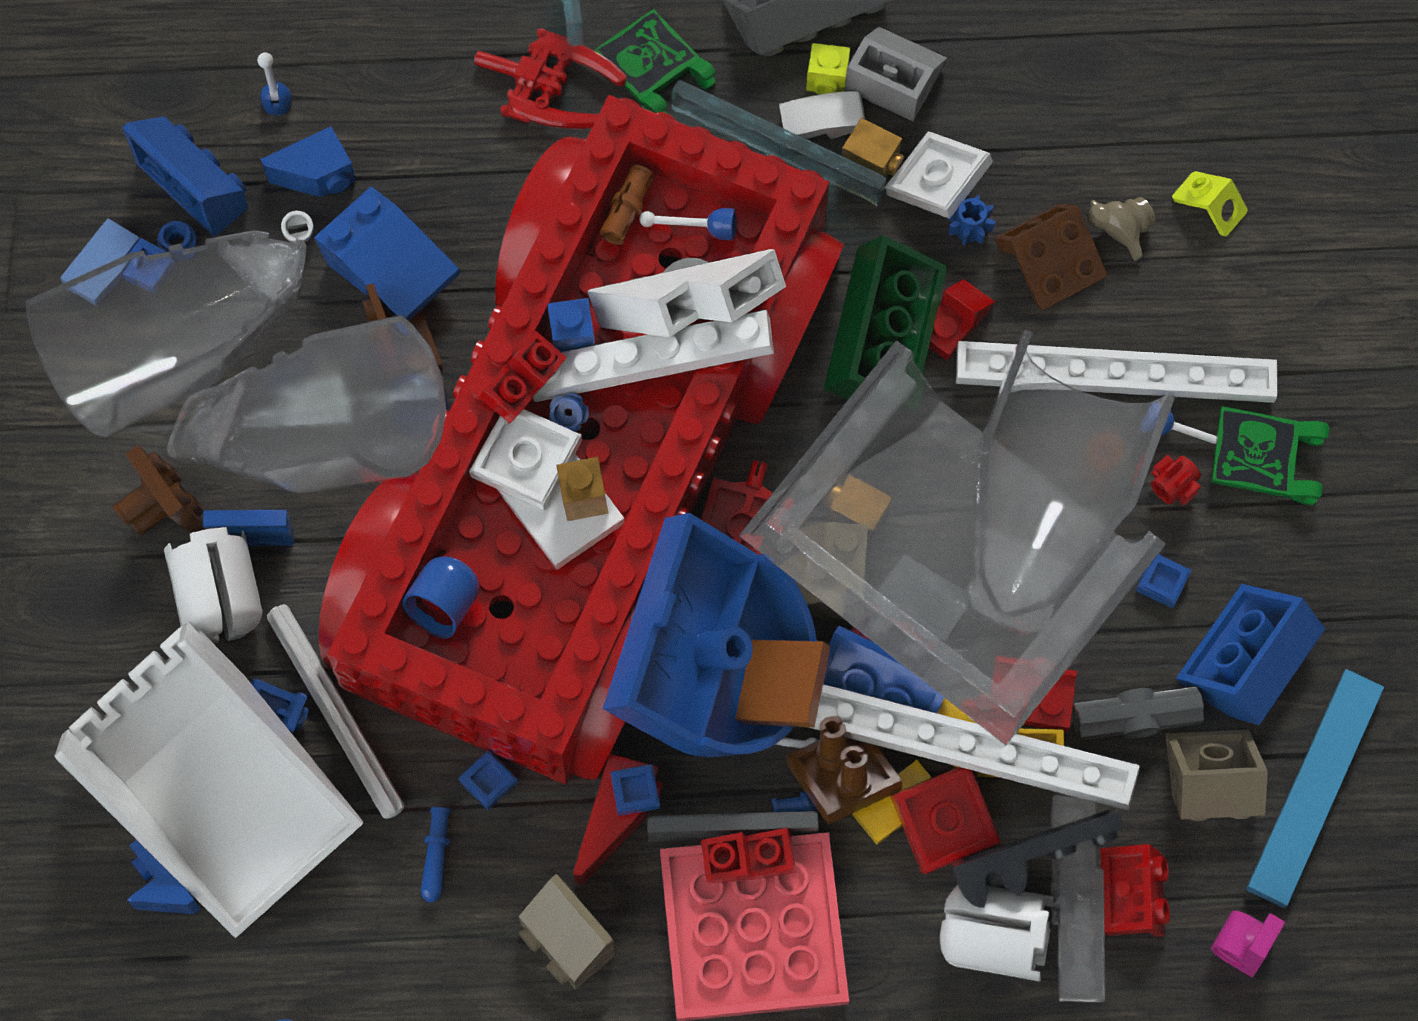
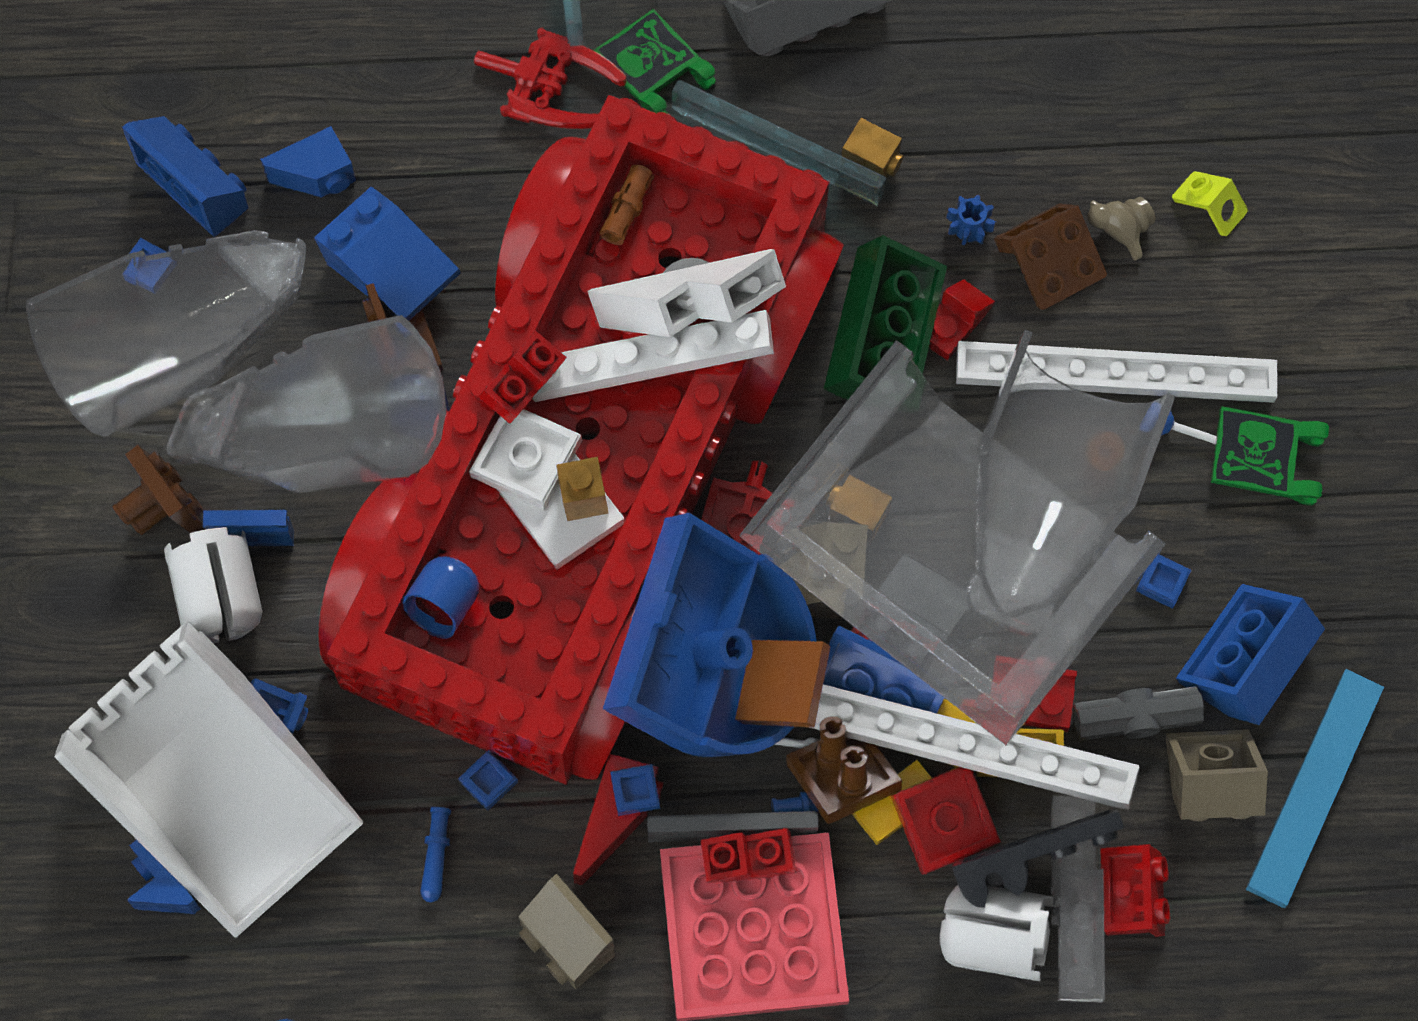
medium blue tile [60,218,140,303] -> none
blue plate [157,221,197,260] -> none
blue hinge [257,52,292,116] -> none
white axle [267,604,404,819] -> none
white hinge [281,211,314,244] -> none
blue brick [548,298,595,352] -> none
blue plate [549,392,589,432] -> none
hinge [639,208,737,241] -> none
white slope [779,91,865,144] -> none
neon yellow bracket [806,43,850,95] -> none
light grey slope [845,27,947,121] -> none
white tile [885,131,993,219] -> none
red gear [1151,455,1201,506] -> none
dark pink plate [1211,910,1285,978] -> none

